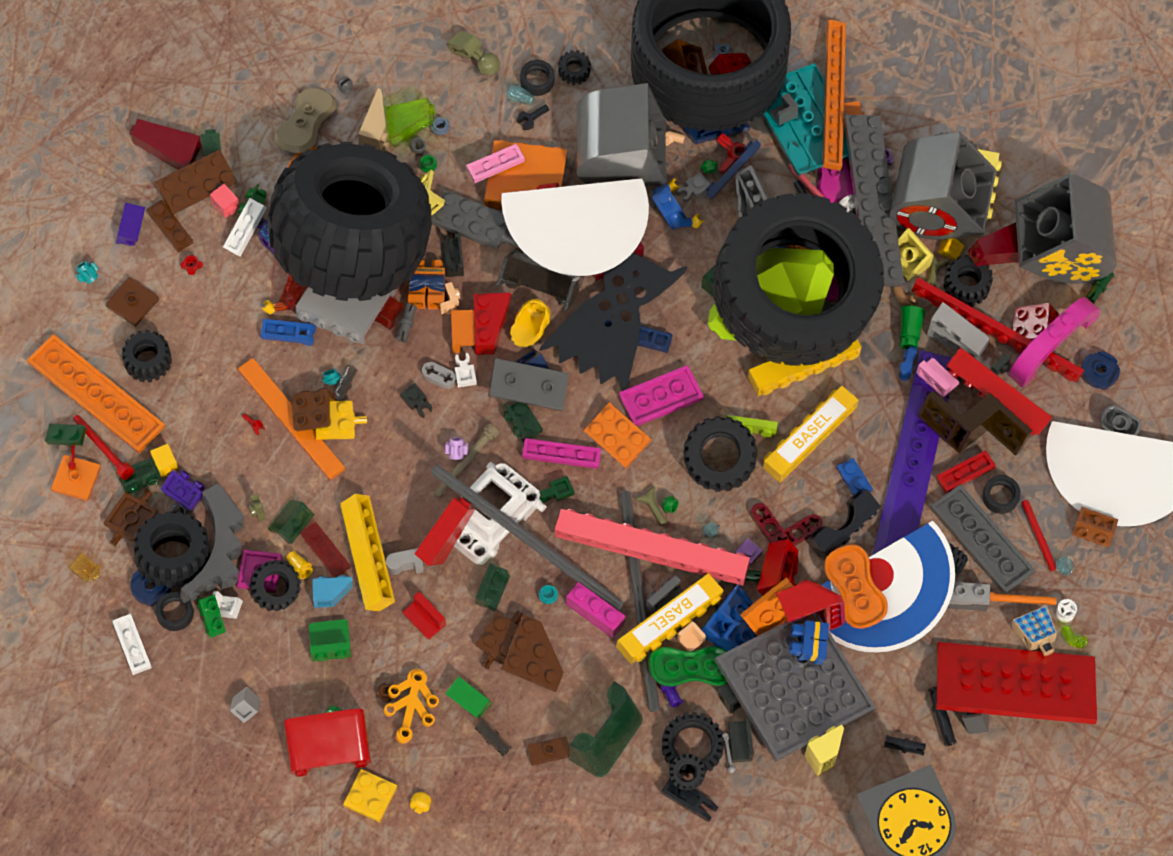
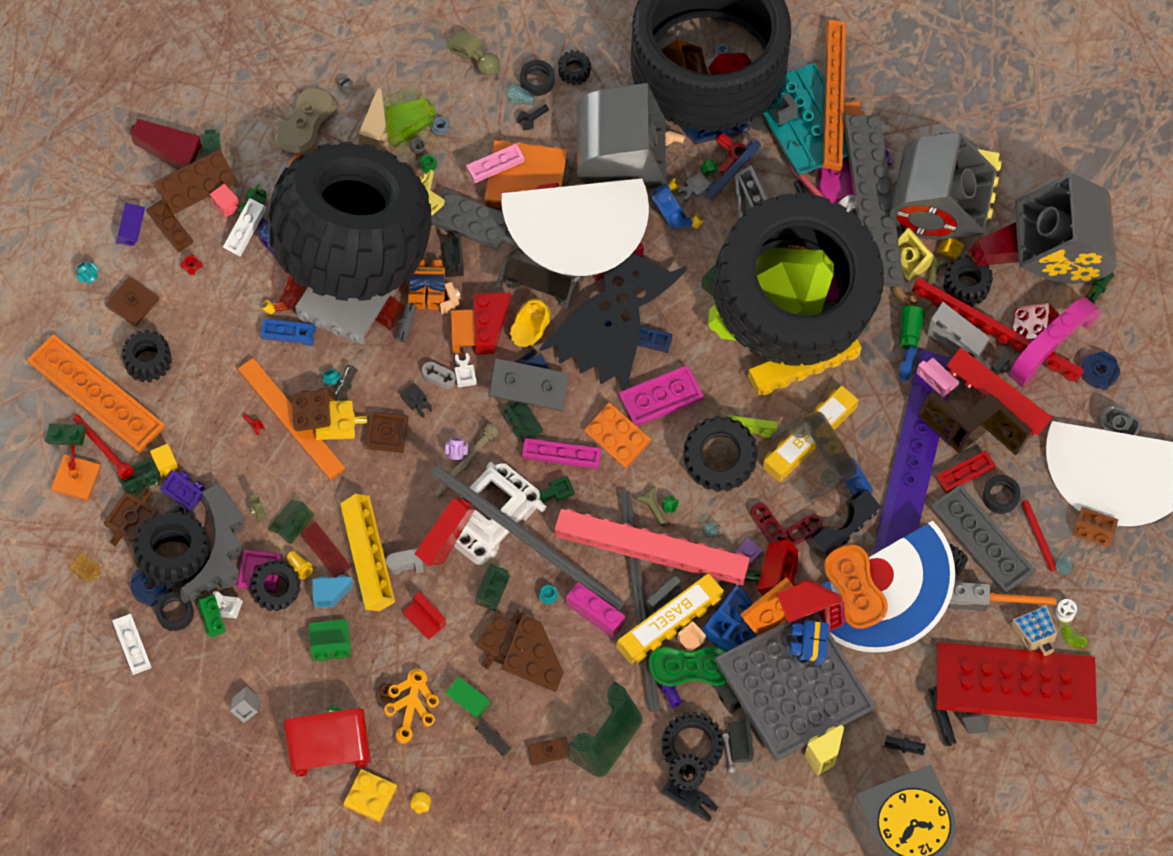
none -> reddish brown plate [365,411,409,453]
none -> clear smoke windscreen [770,411,857,504]

